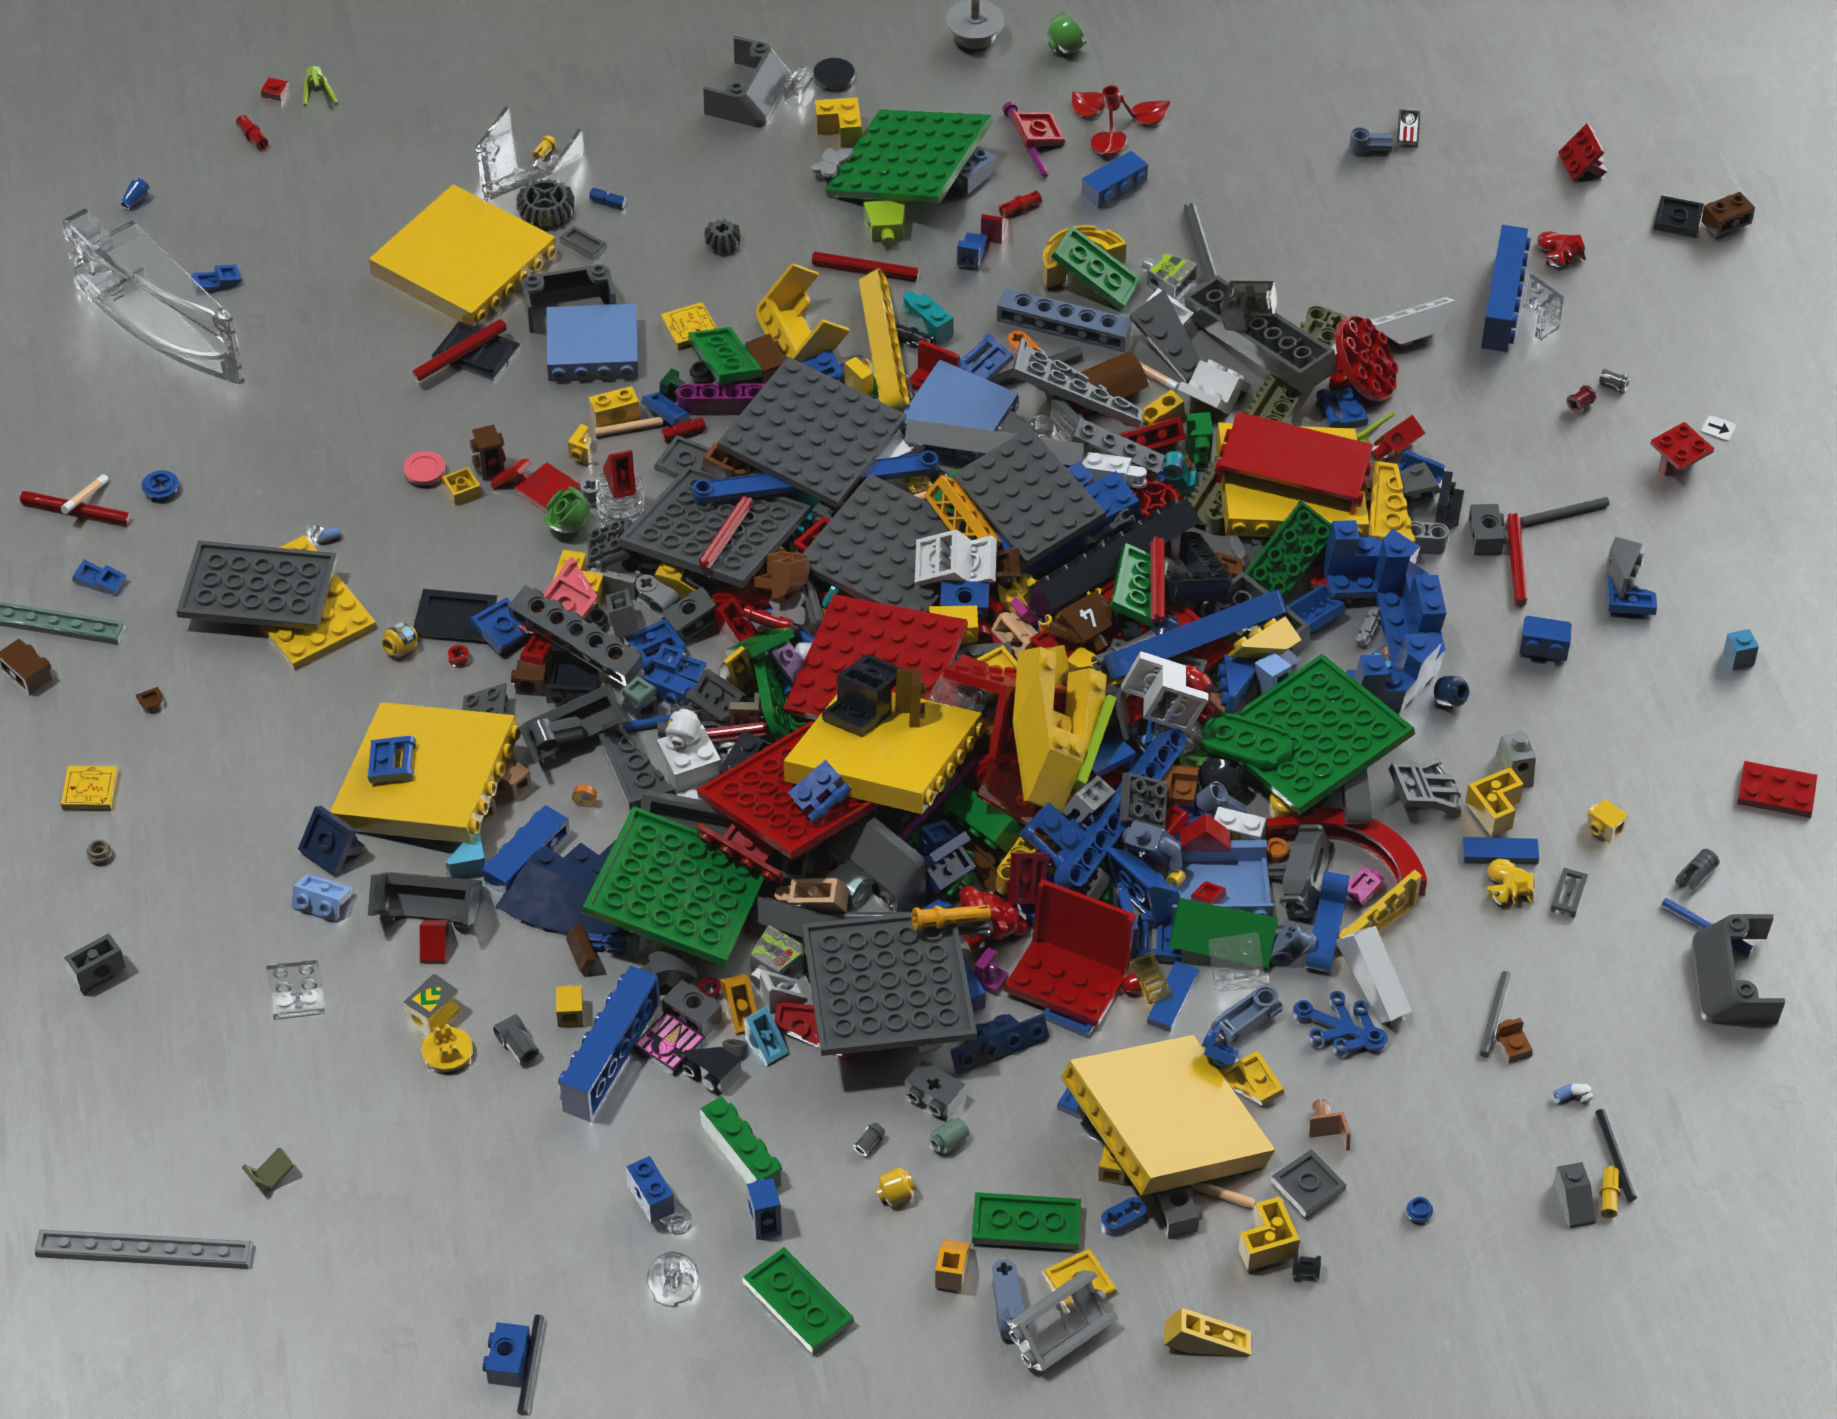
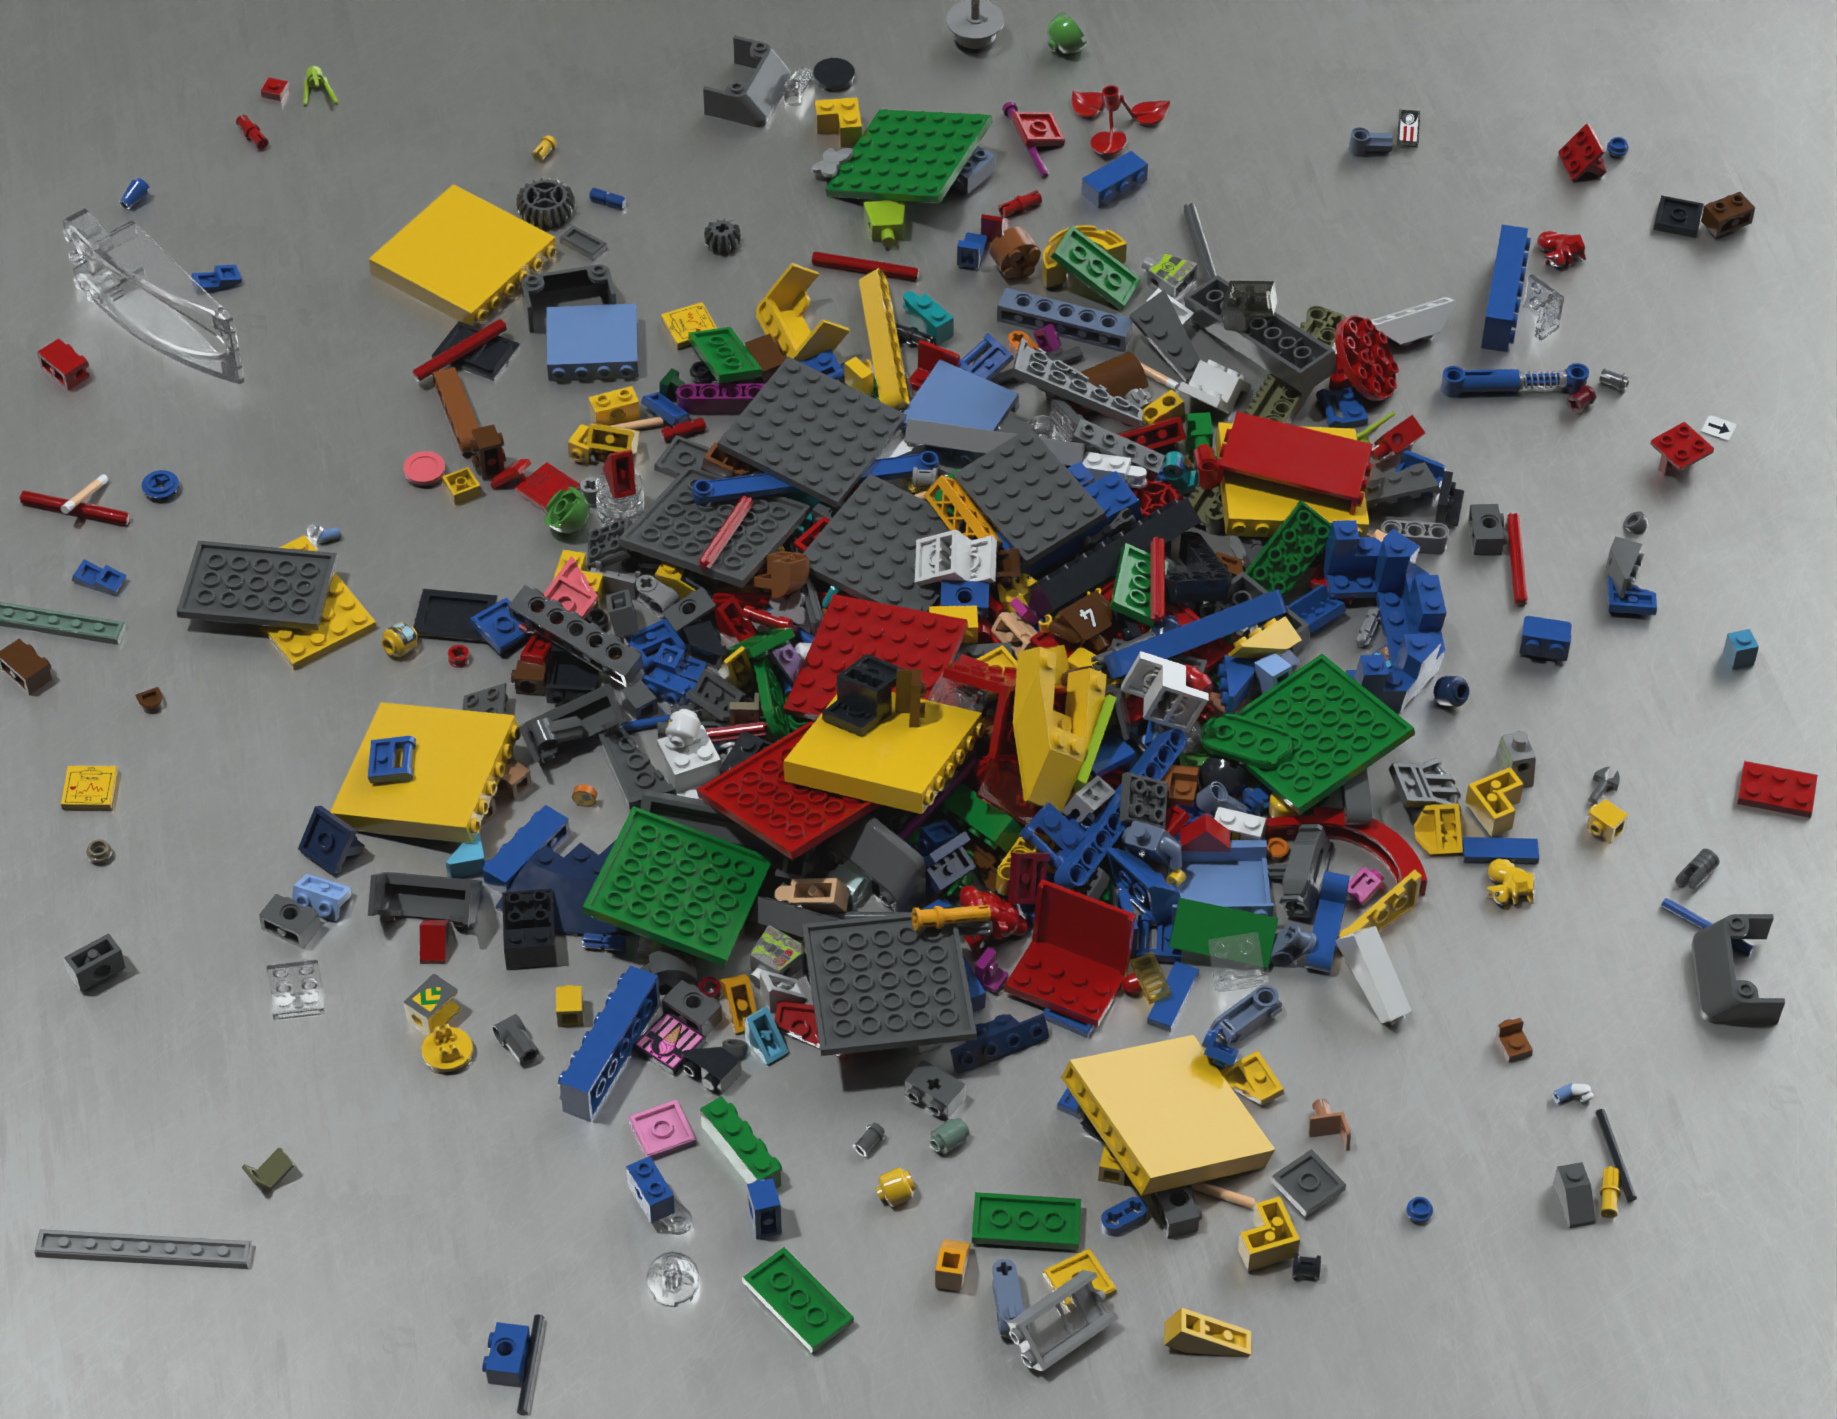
clear windscreen [476,106,584,202] -> none
reddish brown tile [566,922,598,977] -> none
sand green tile [621,676,656,707] -> none
red bracket [696,821,784,885] -> none
blue plate [788,759,852,823] -> none
red tile [1191,881,1227,904] -> none
blue plant [1292,991,1388,1056] -> none
yellow wing [1368,461,1415,543] -> none
dark grey bar [1479,971,1511,1058] -> none
dark grey bar [1520,497,1610,526] -> none
dark grey tile [1550,868,1588,918] -> none
none -> red brick [37,338,90,391]
none -> dark grey brick [259,894,321,949]
none -> dark orange beam [432,367,479,455]
none -> black slope [502,888,557,969]
none -> yellow brick [586,424,640,454]
none -> bright pink tile [628,1099,696,1160]
none -> black slope [683,621,729,670]
none -> light grey bush [912,467,938,488]
none -> dark orange brick [989,227,1041,279]
none -> magenta bracket [1033,324,1061,352]
none -> light grey gear [1125,388,1152,410]
none -> red piece [1193,444,1219,489]
none -> blue bracket [1242,783,1272,817]
none -> yellow slope [1414,803,1463,855]
none -> blue piece [1441,363,1589,398]
none -> dark grey bar [1588,767,1620,805]
none -> blue plate [1607,137,1629,157]
none -> dark grey piece [1623,511,1648,534]

